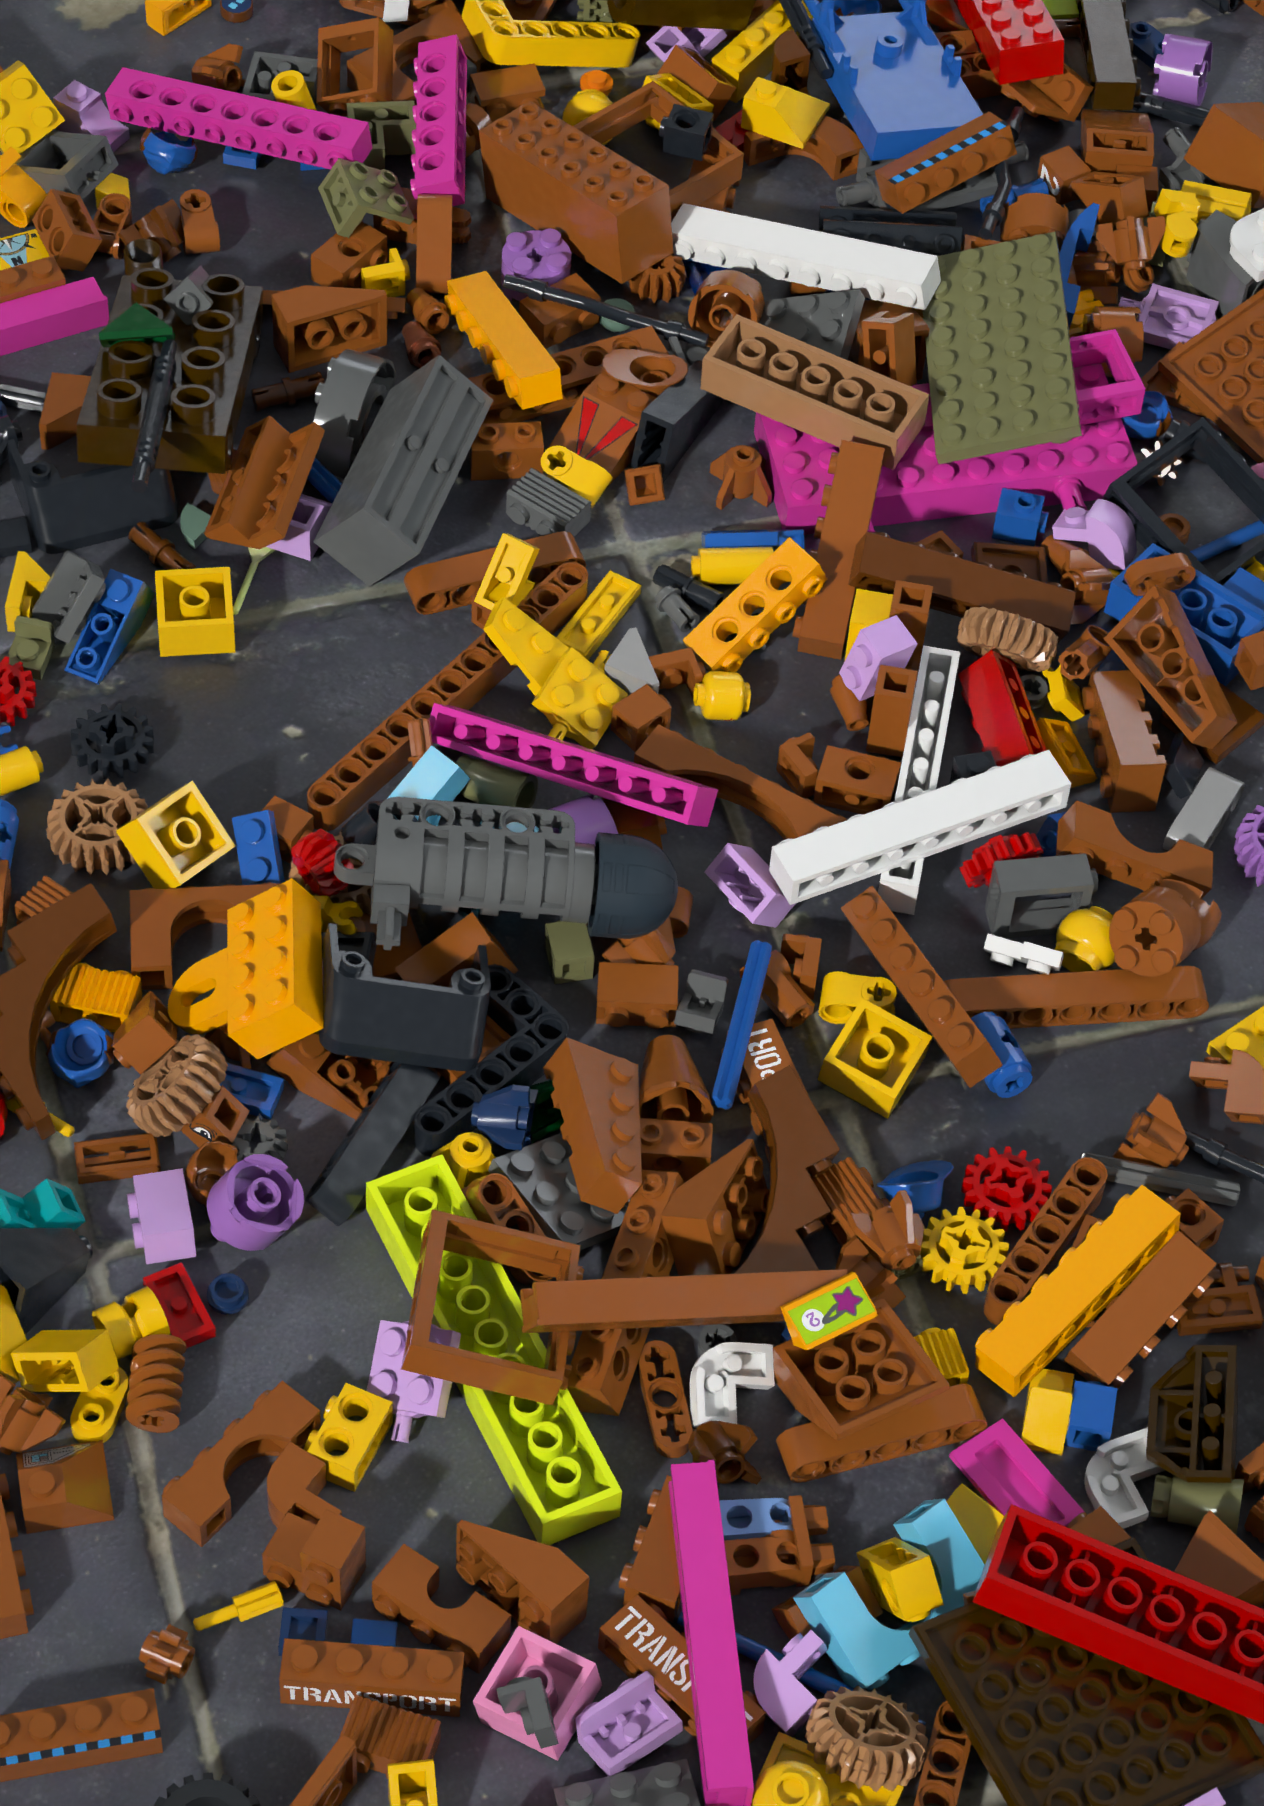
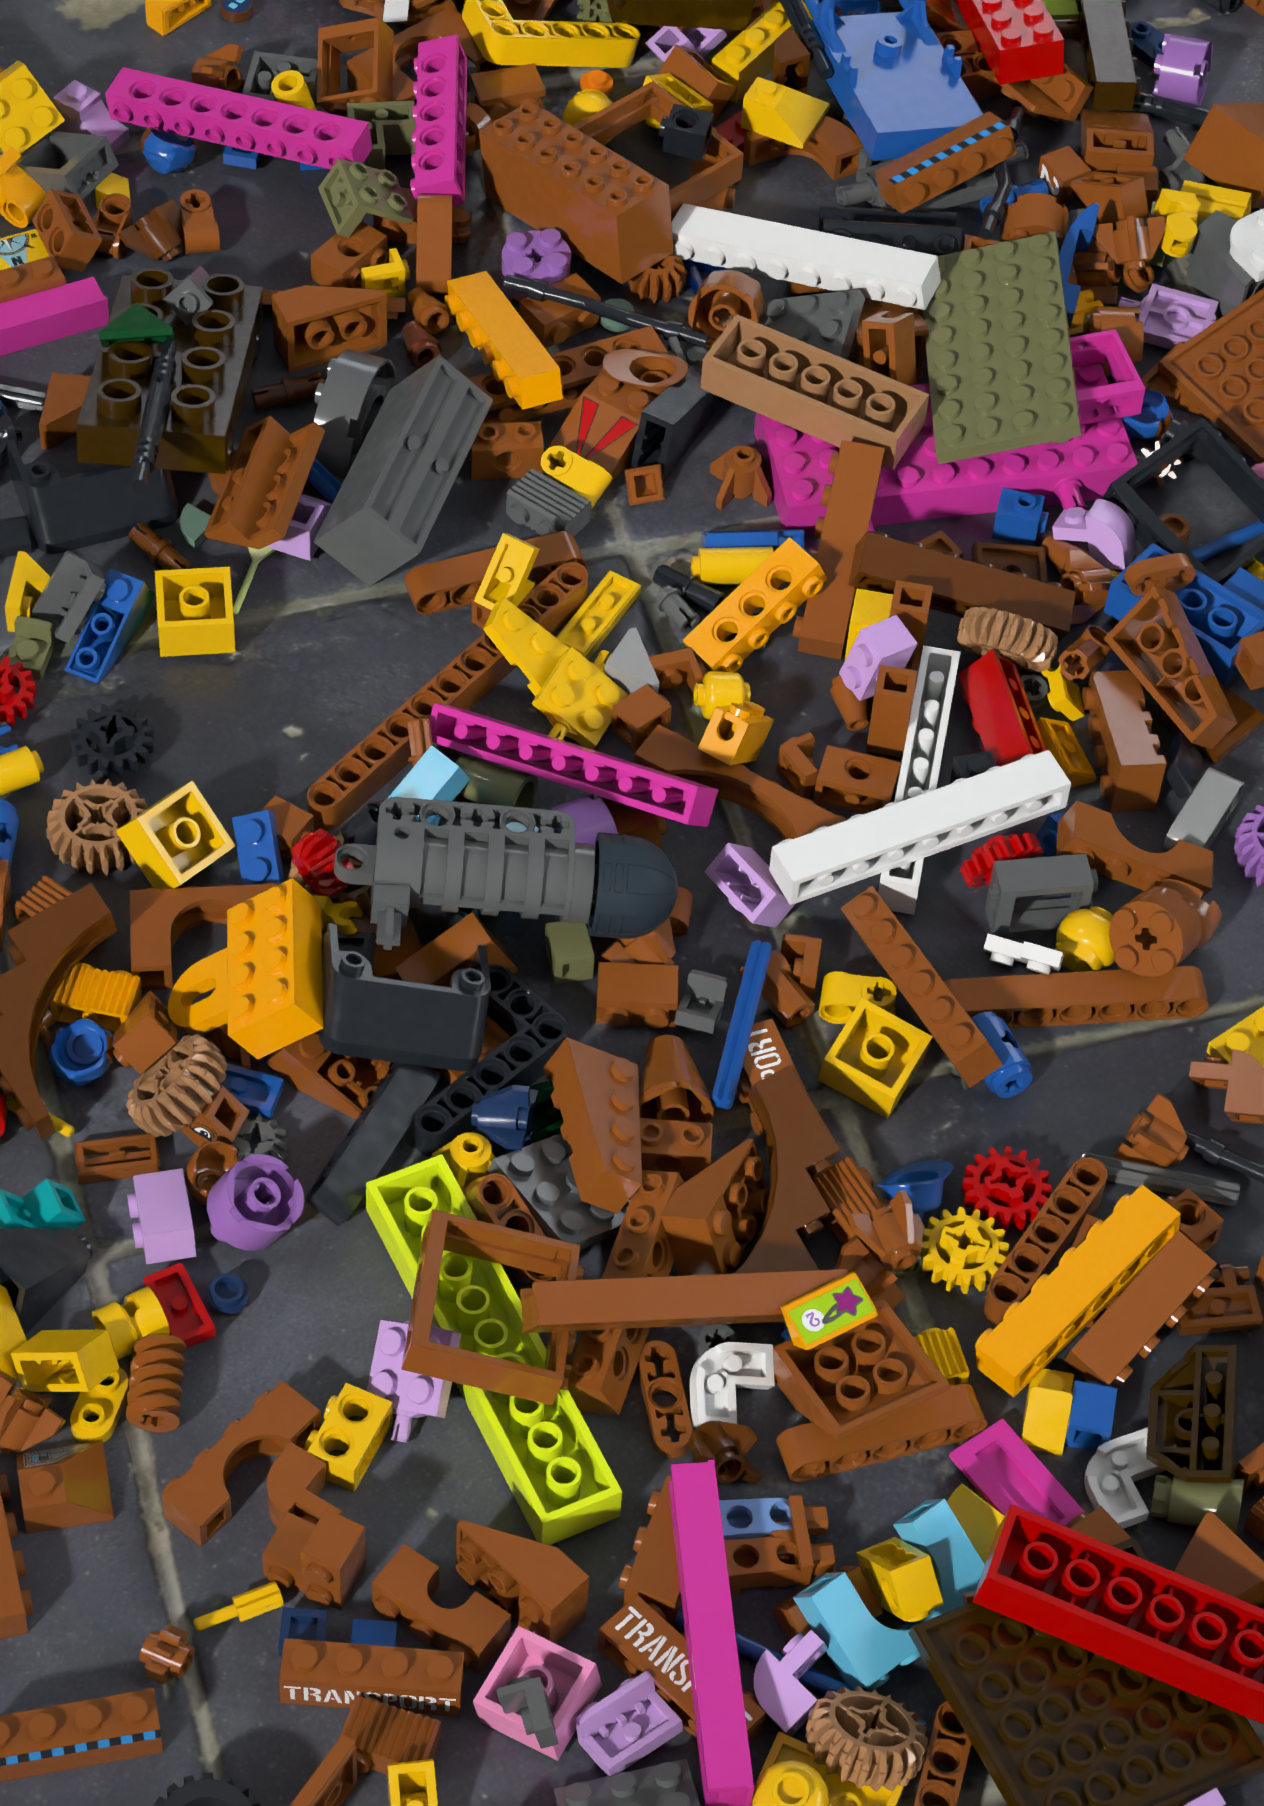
dark brown piece [124,238,163,276] -> none
none -> light orange brick [698,701,774,766]

